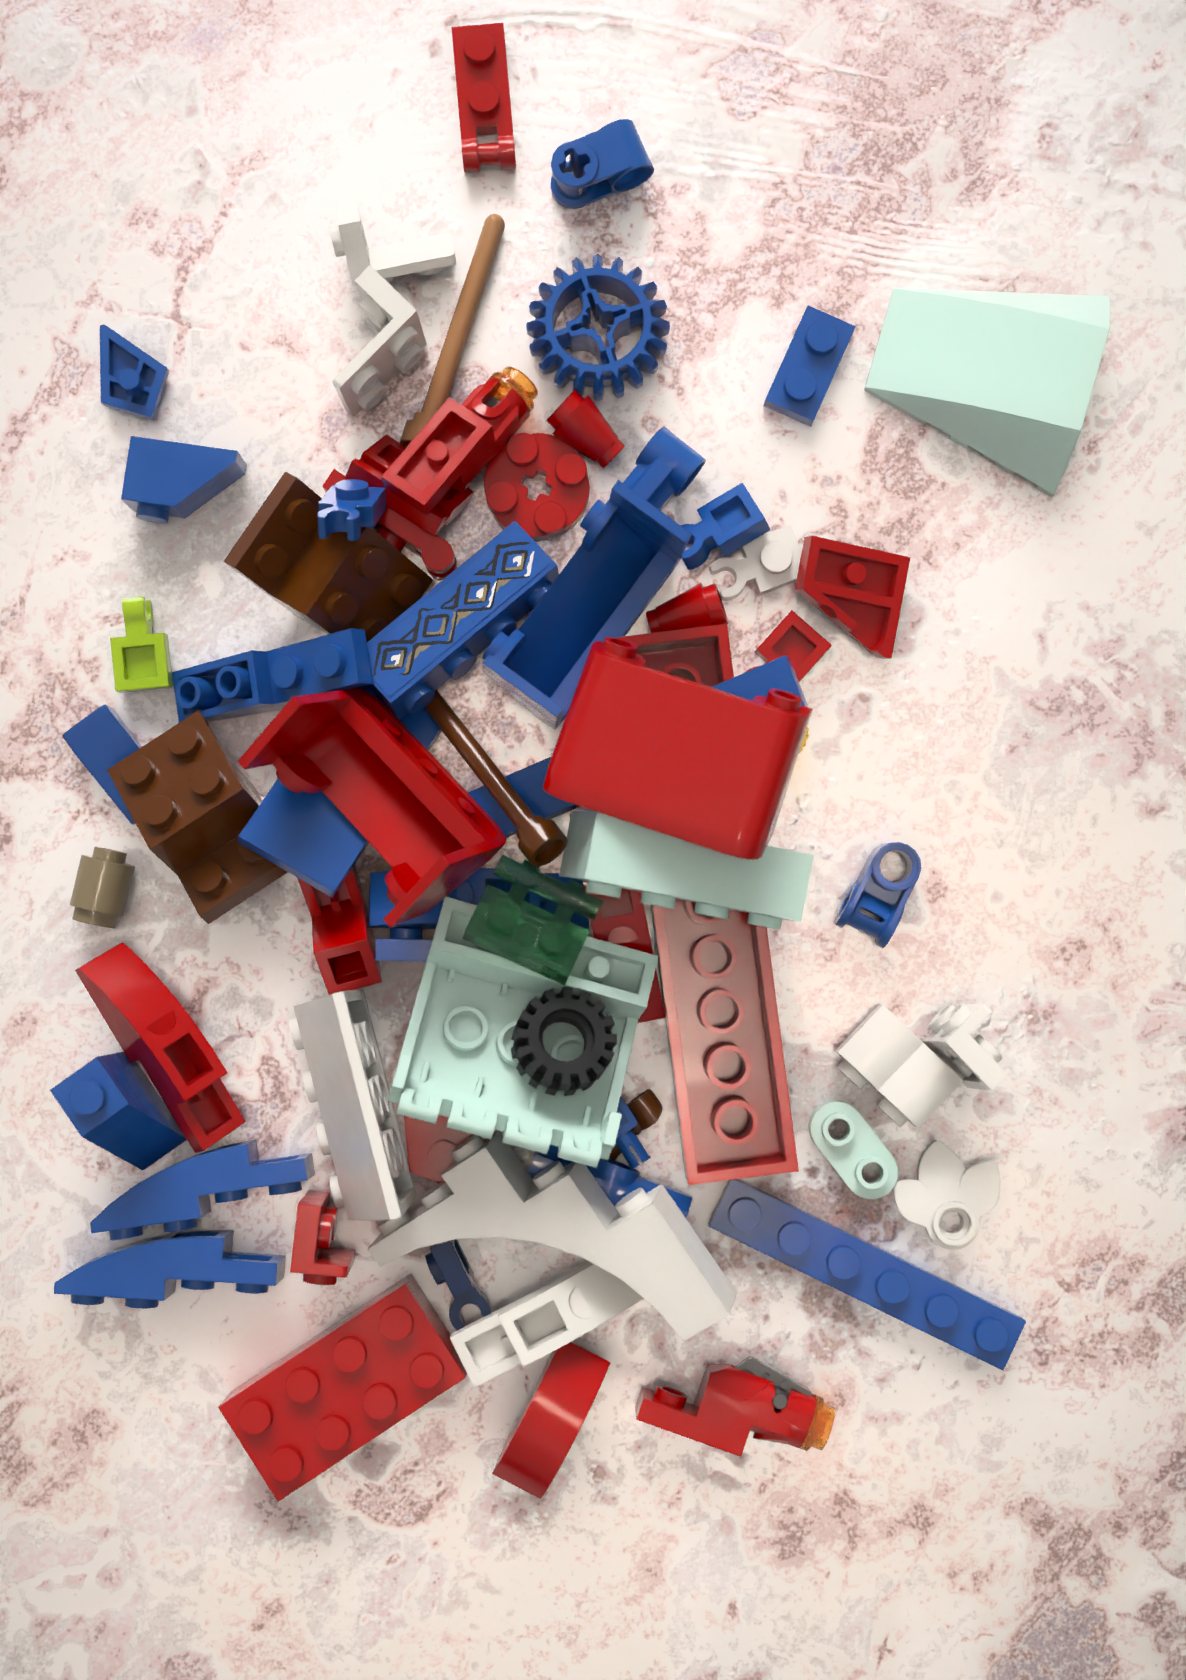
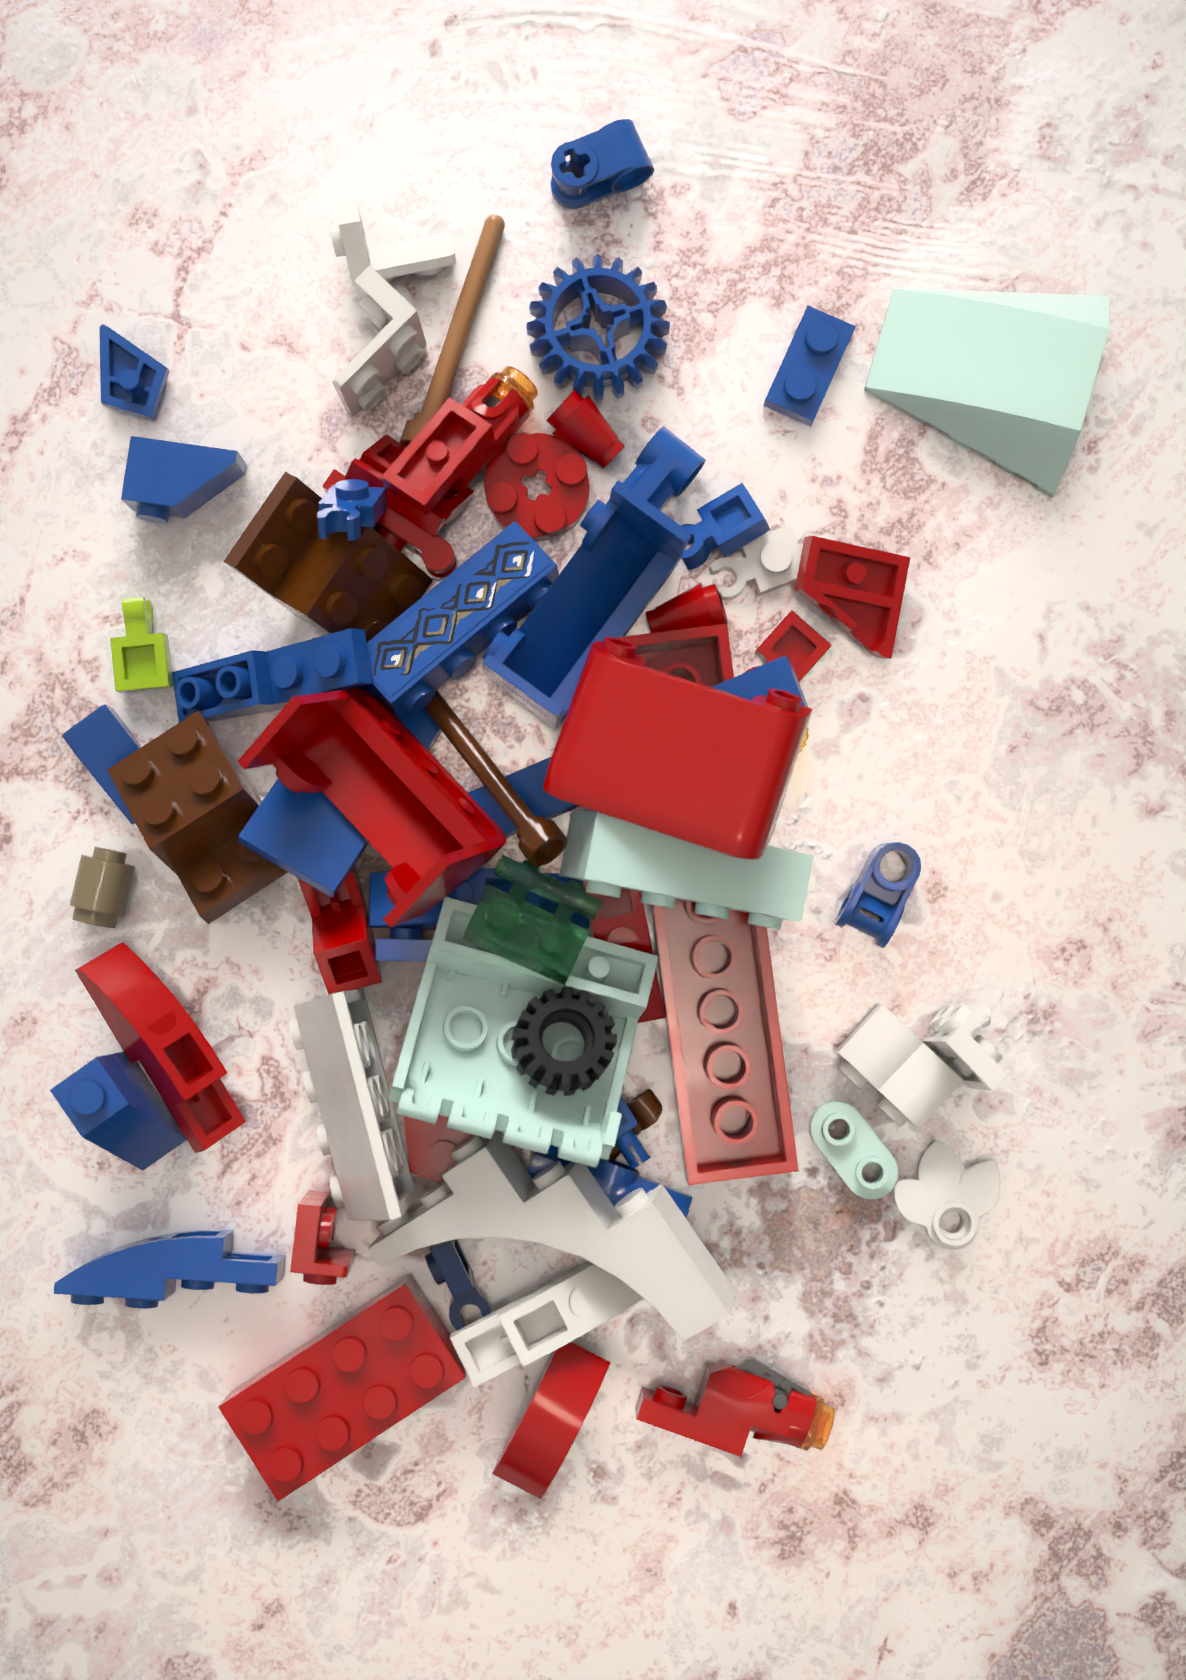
blue slope [90,1139,315,1240] -> none
red plate [451,23,516,173] -> none
blue plate [708,1179,1026,1371] -> none

